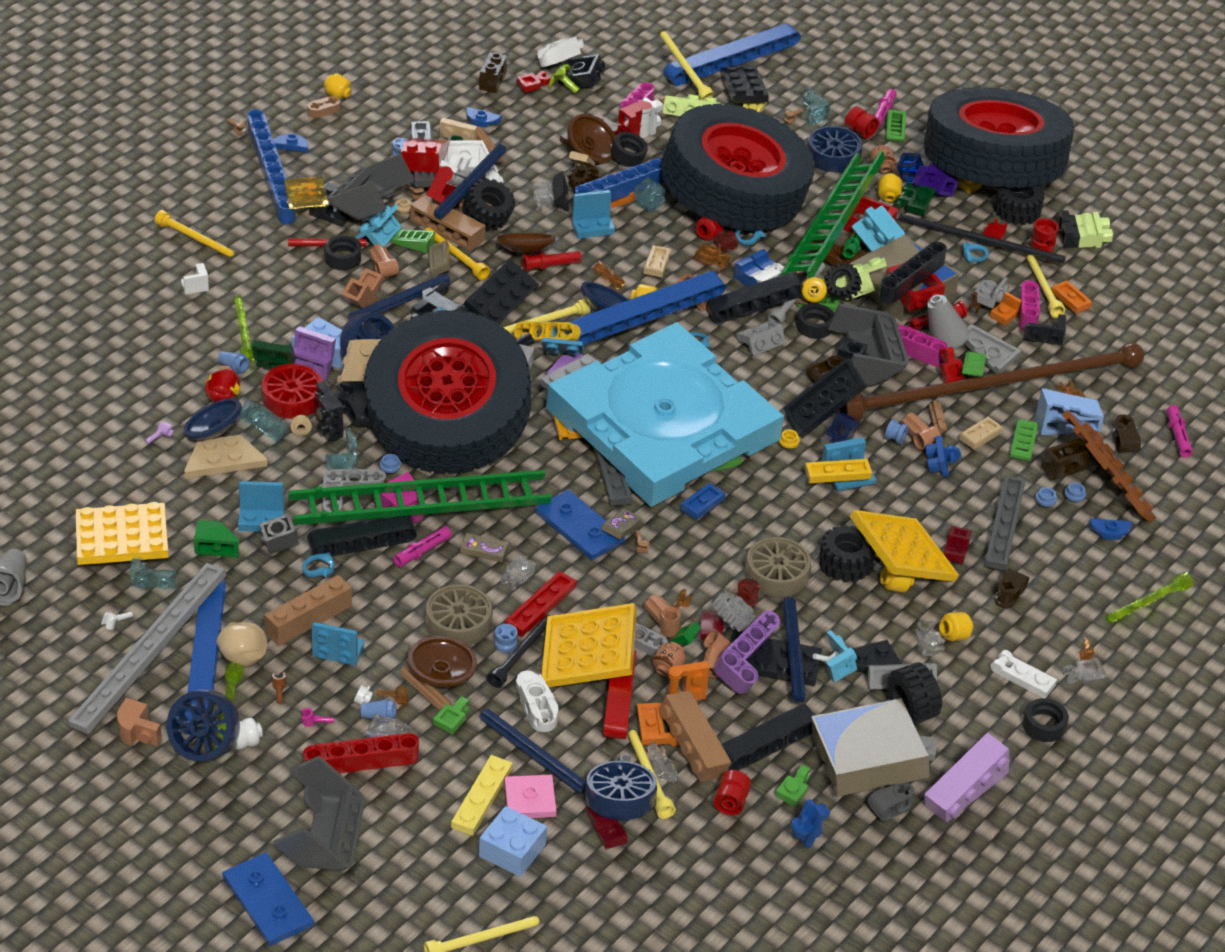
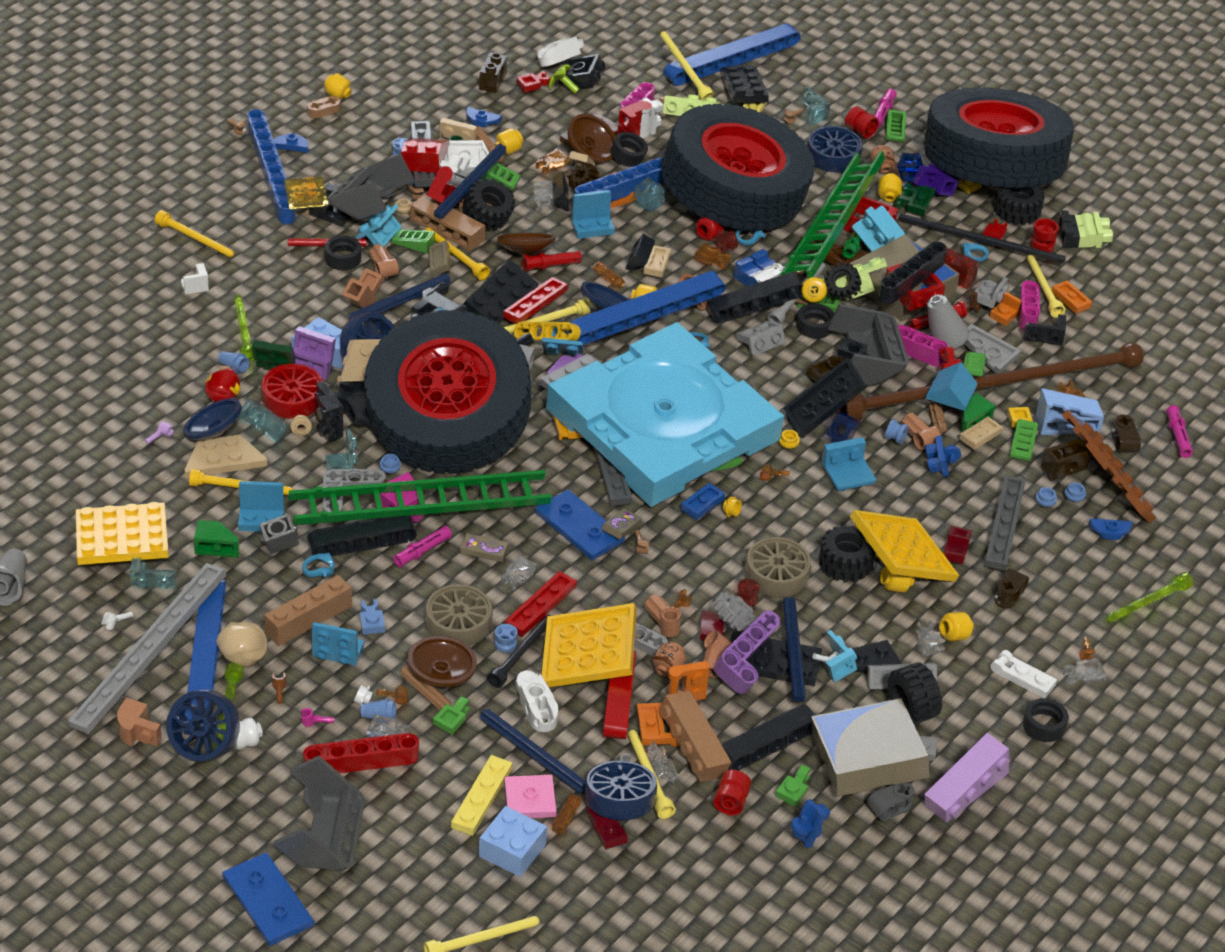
green plate [670,621,701,646] -> none
yellow plate [805,459,872,483] -> none
none -> yellow piece [189,469,293,495]
none -> medium blue plate [360,599,385,635]
none -> bright green slope [481,162,521,190]
none -> yellow head [495,128,524,156]
none -> red plate [503,277,568,324]
none -> clear orange plate [536,148,570,173]
none -> clear orange axle [552,794,581,835]
none -> black slope [625,234,655,270]
none -> yellow plate [723,497,742,517]
none -> clear orange hand [760,464,790,481]
none -> dark azure slope [926,362,978,411]
none -> clear red brick [944,248,979,289]
none -> green slope [960,393,995,433]
none -> yellow plate [1007,407,1033,428]

